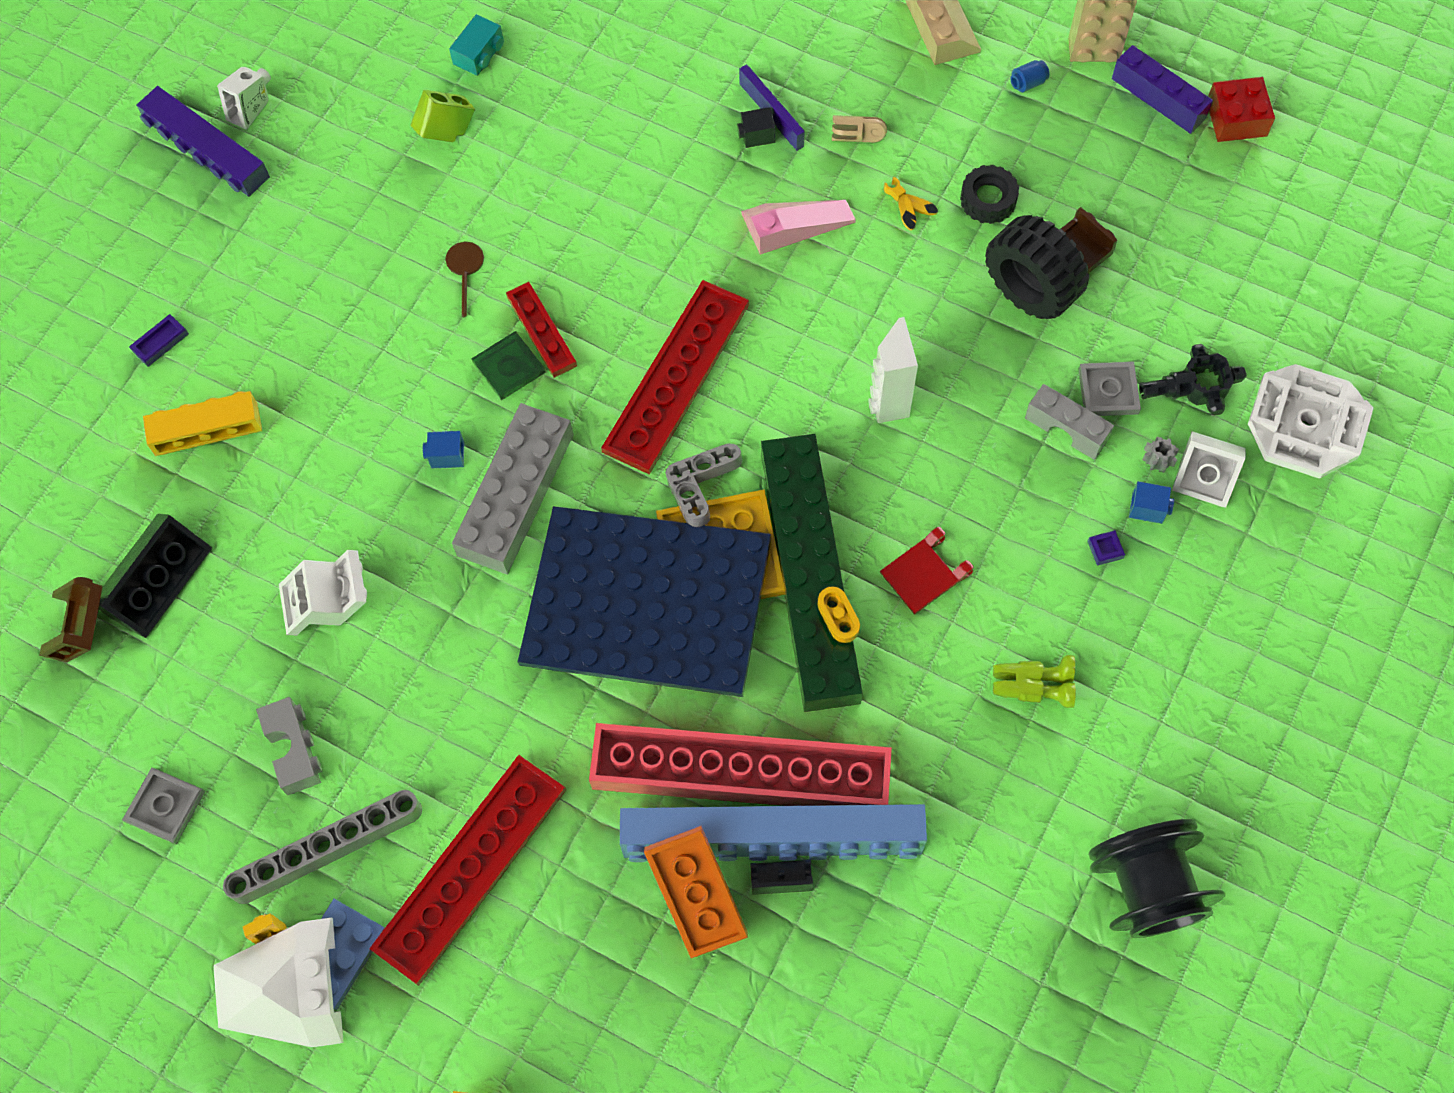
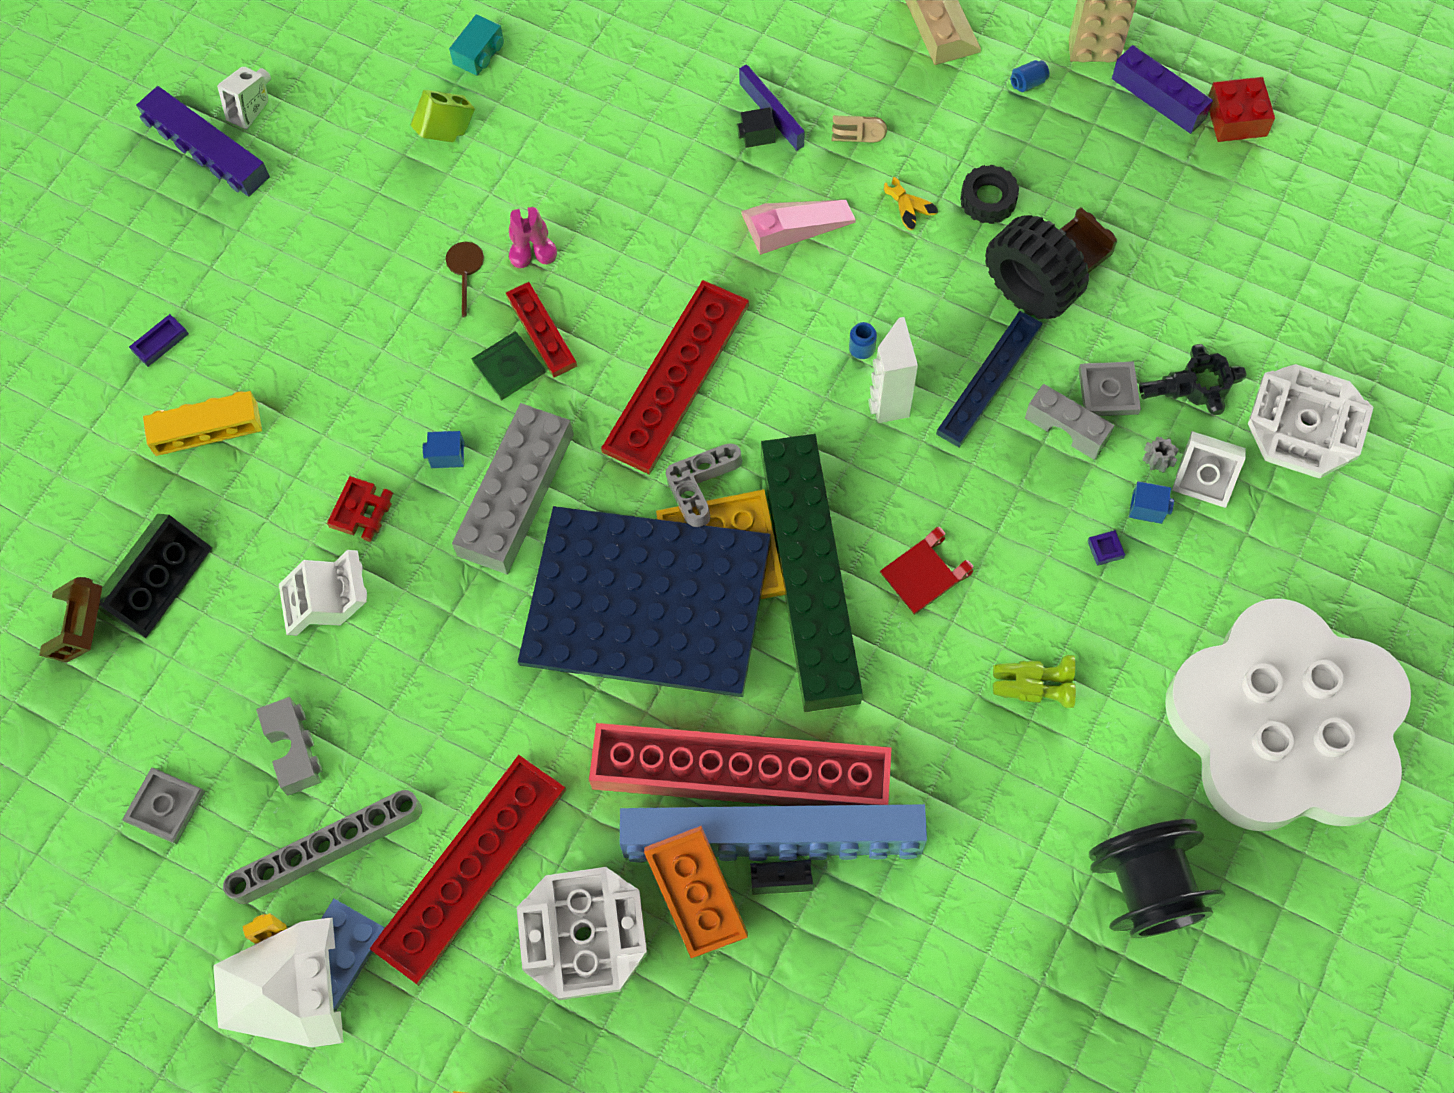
yellow plate [818,587,860,643] -> none
none -> red plate [327,476,394,542]
none -> dark pink piece [508,207,557,268]
none -> white piece [517,867,647,1000]
none -> blue brick [849,322,877,359]
none -> dark blue plate [936,311,1043,448]
none -> white plant [1165,599,1411,831]

